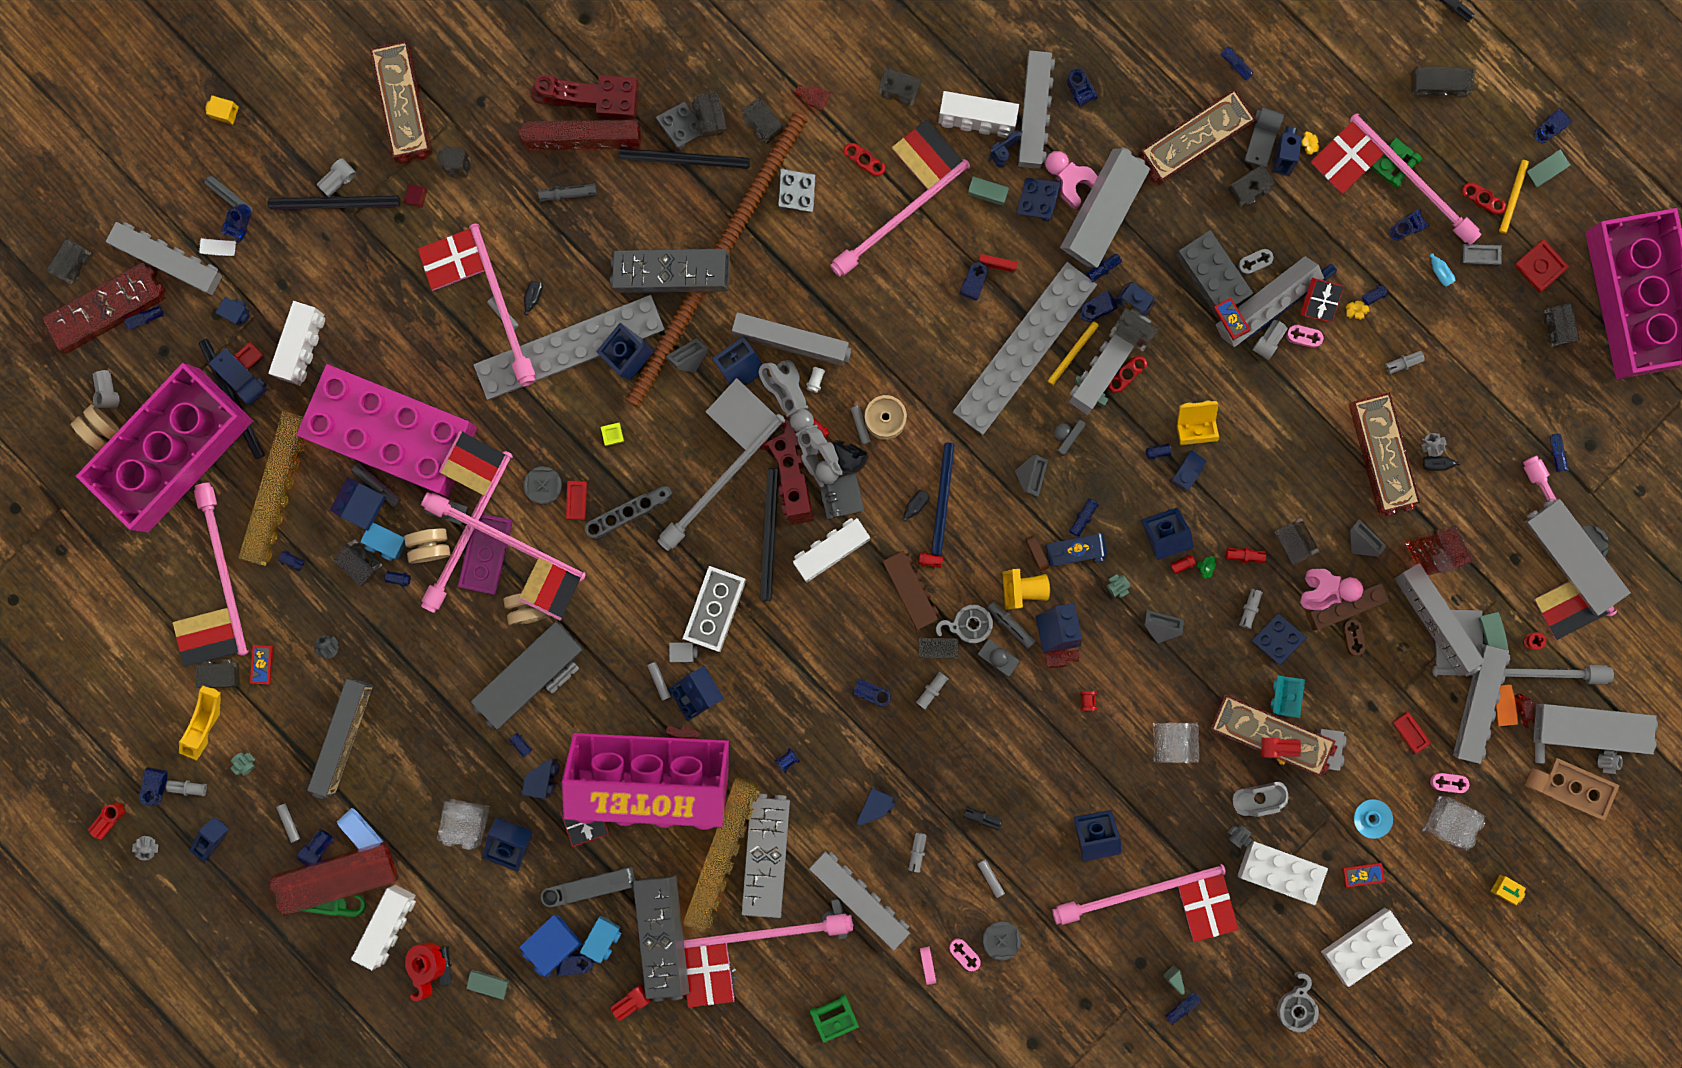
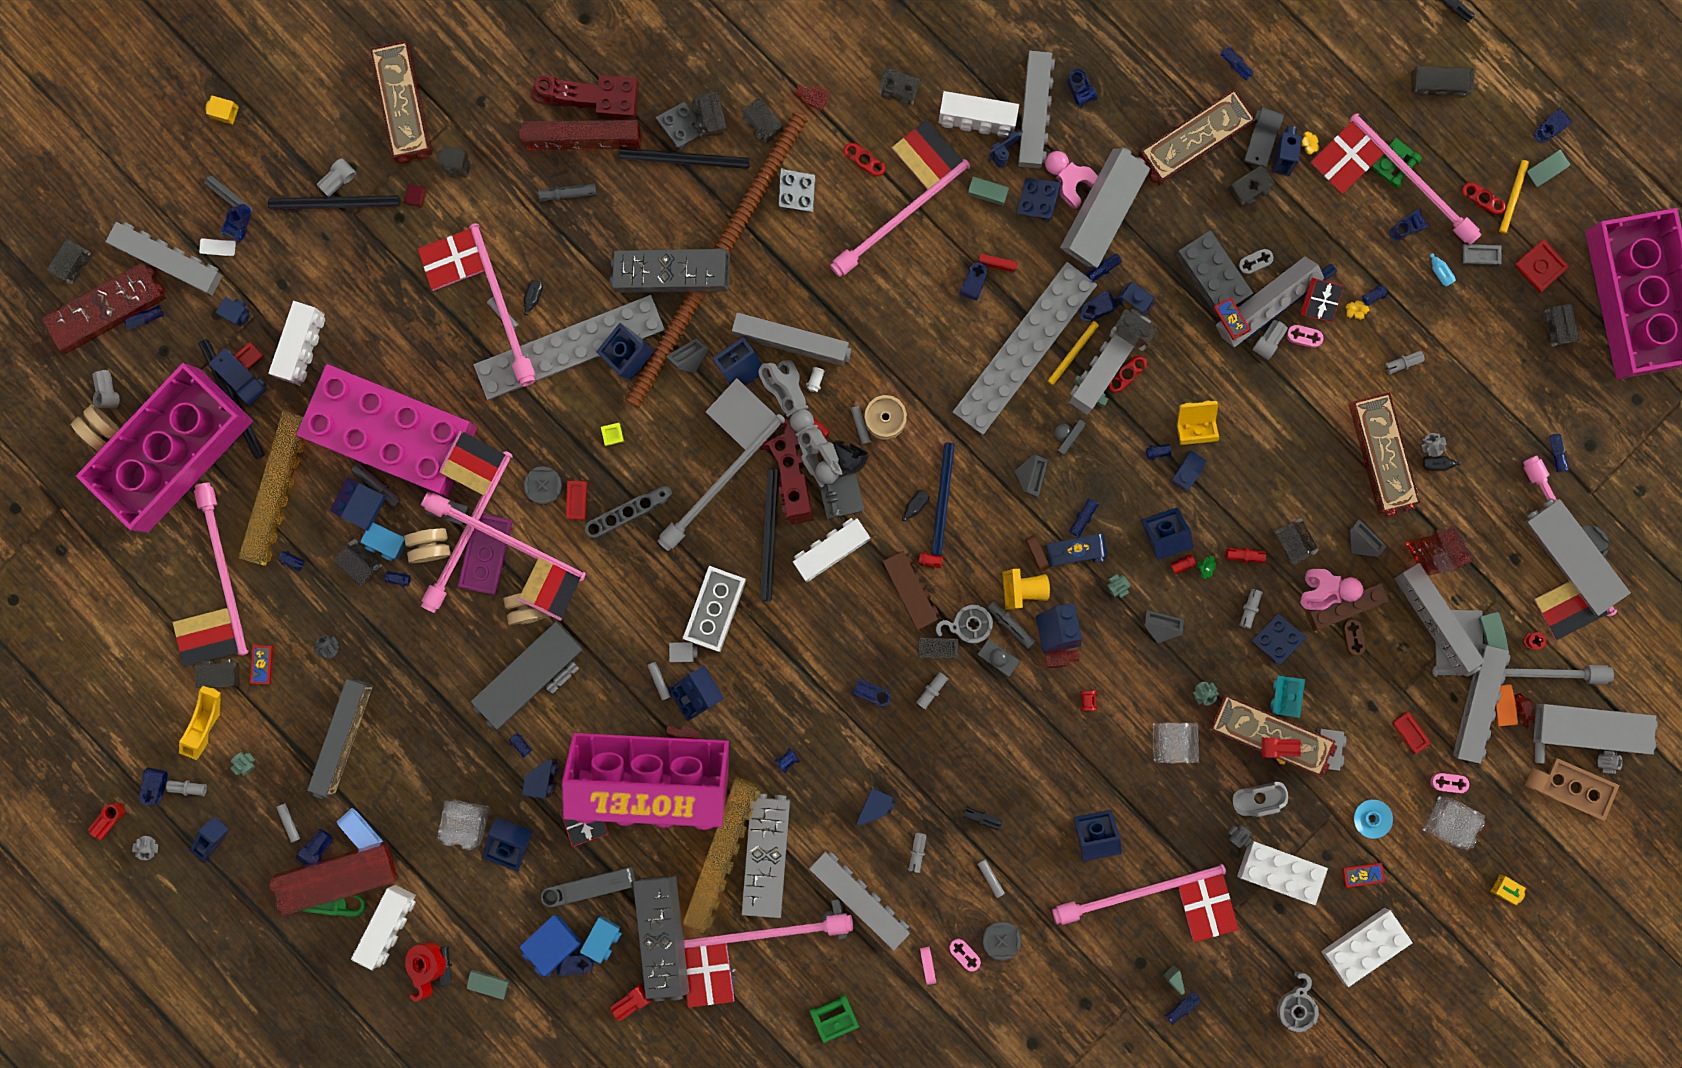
none -> sand green gear [1193,682,1219,705]

